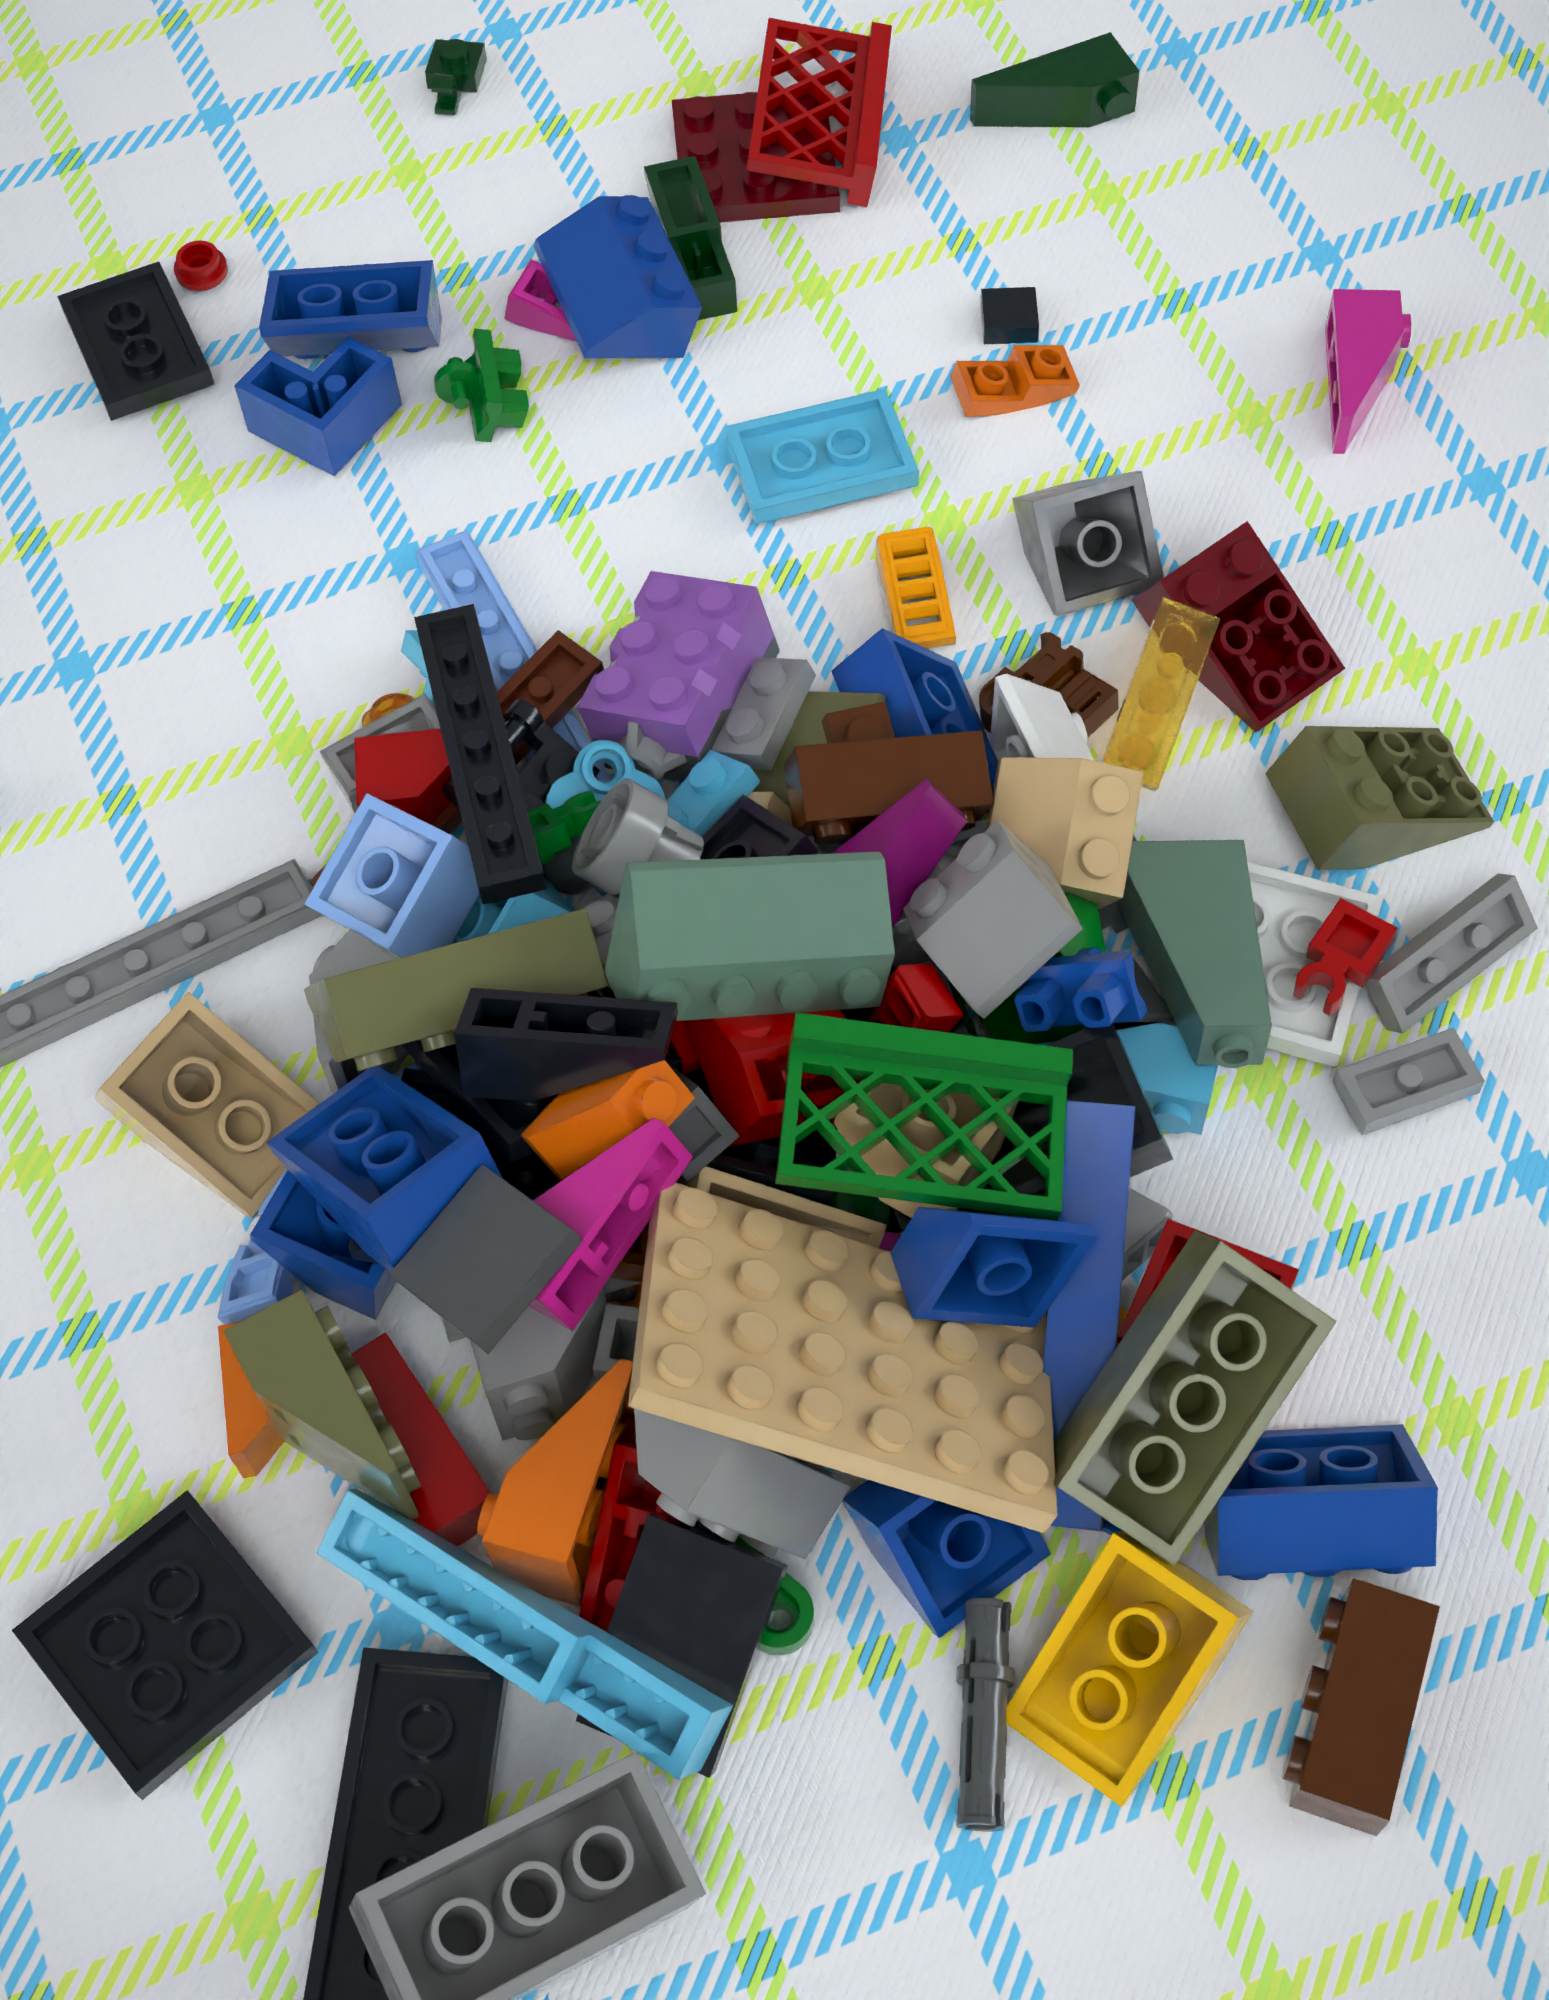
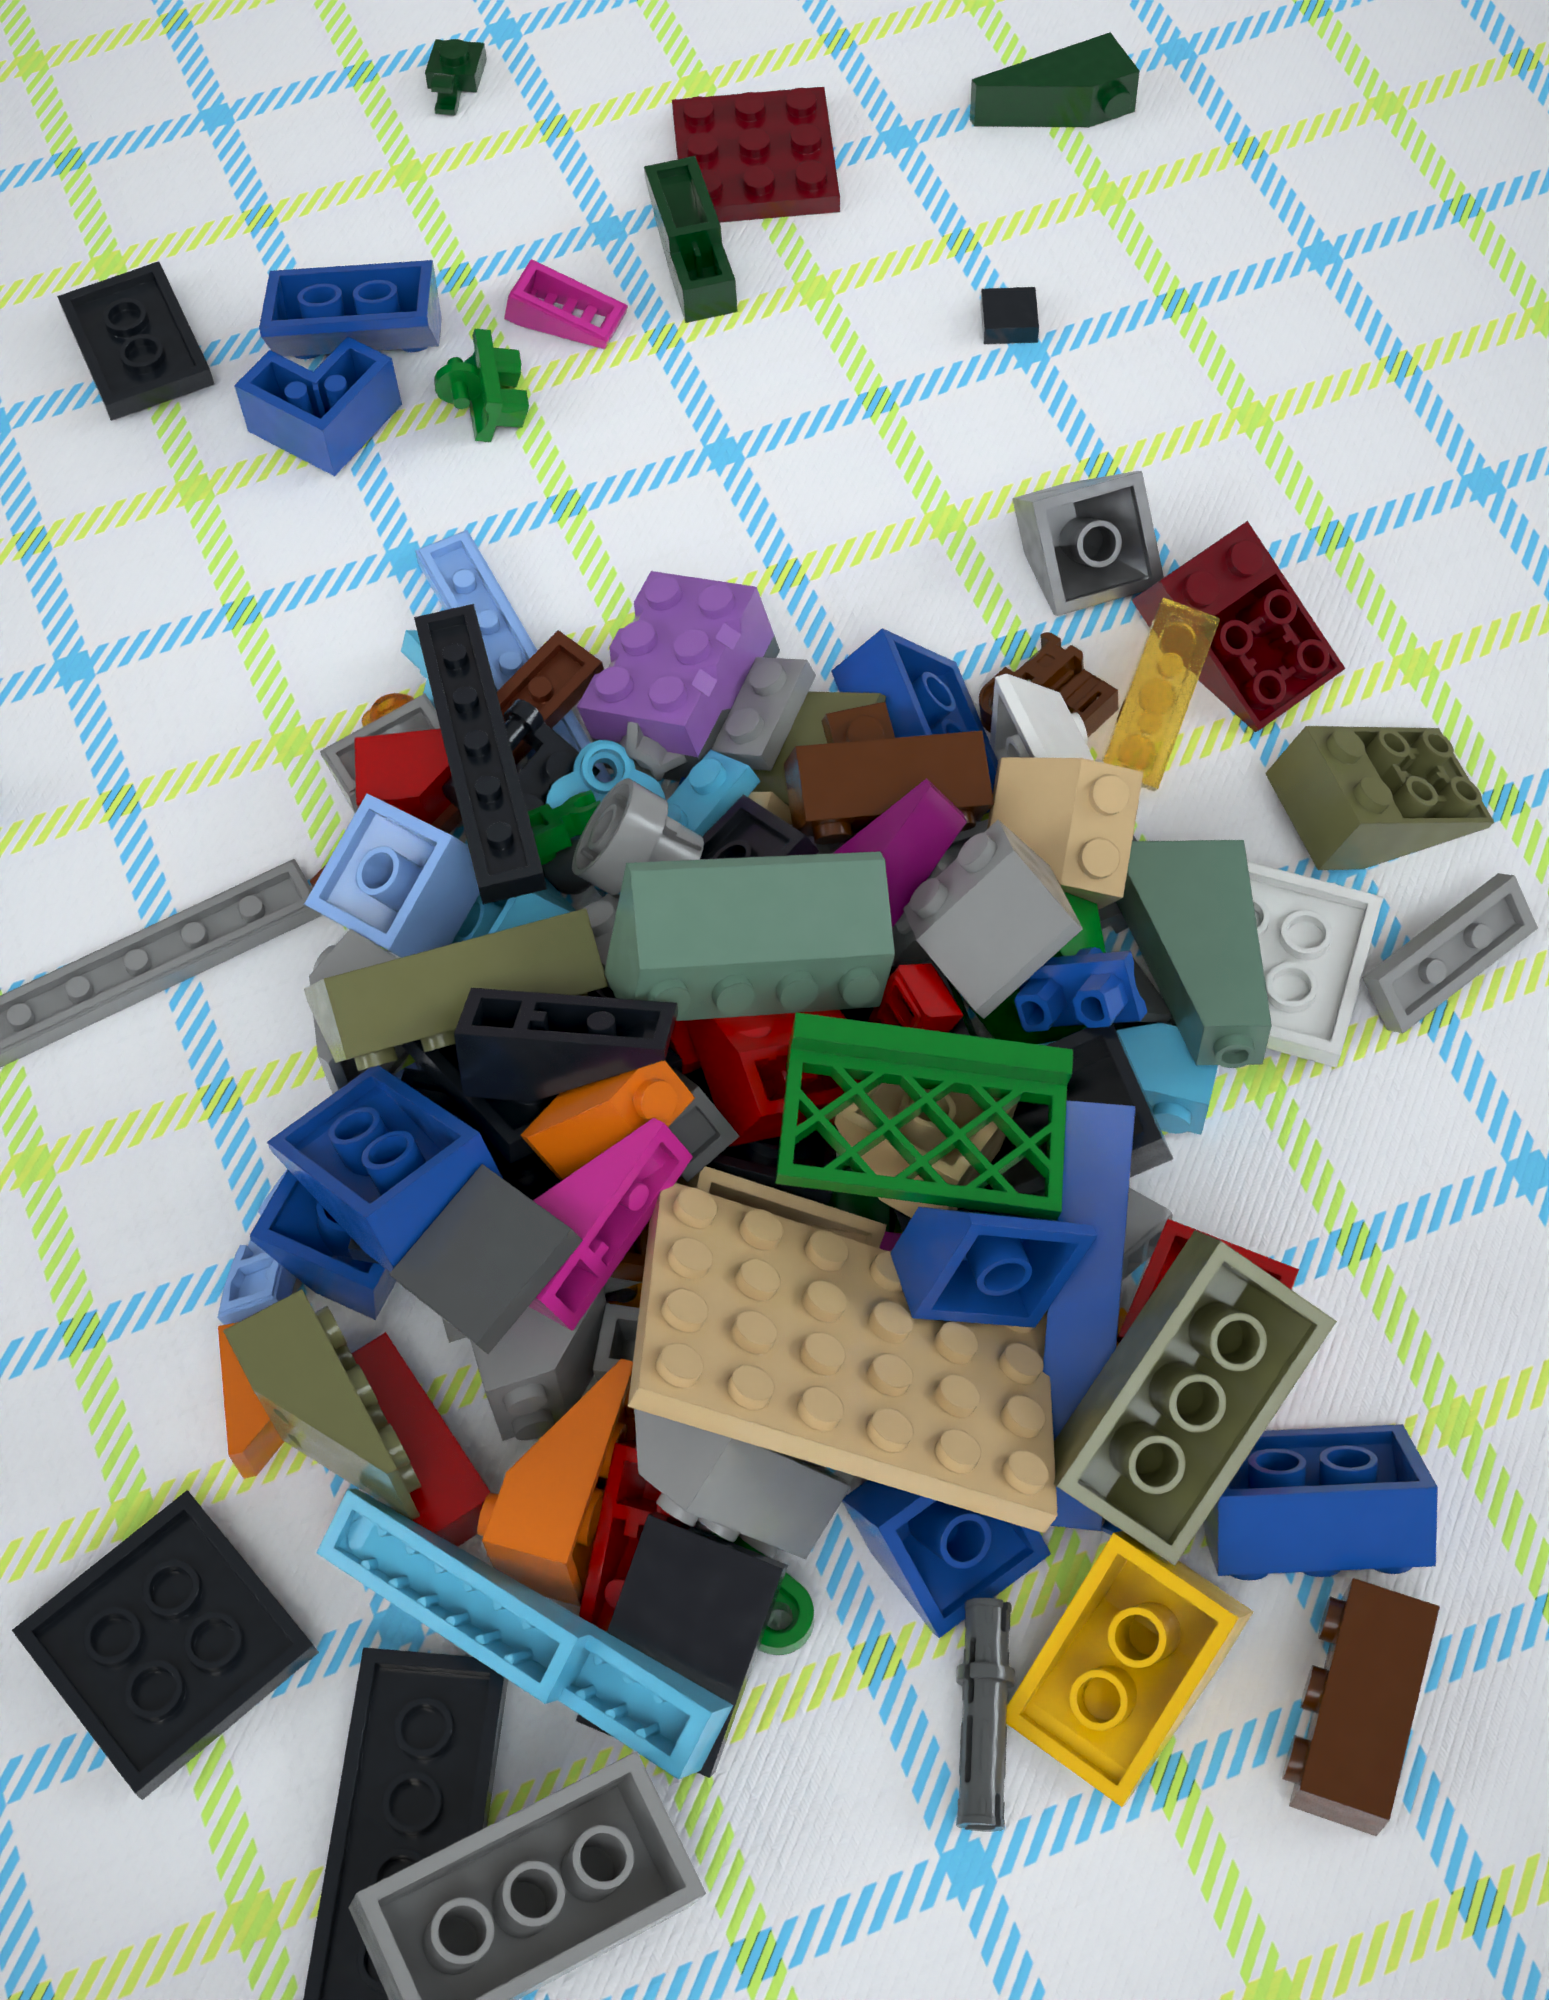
tan slope [95,992,319,1218] -> none
red plate [174,240,228,291] -> none
blue slope [533,195,702,359] -> none
medium azure plate [725,389,919,524] -> none
red fence [746,17,892,207] -> none
light orange slope [876,527,956,649] -> none
orange slope [950,345,1080,417] -> none
red plate [1293,898,1398,1016] -> none
dark pink slope [1325,289,1412,454] -> none
light grey plate [1332,1028,1485,1135] -> none

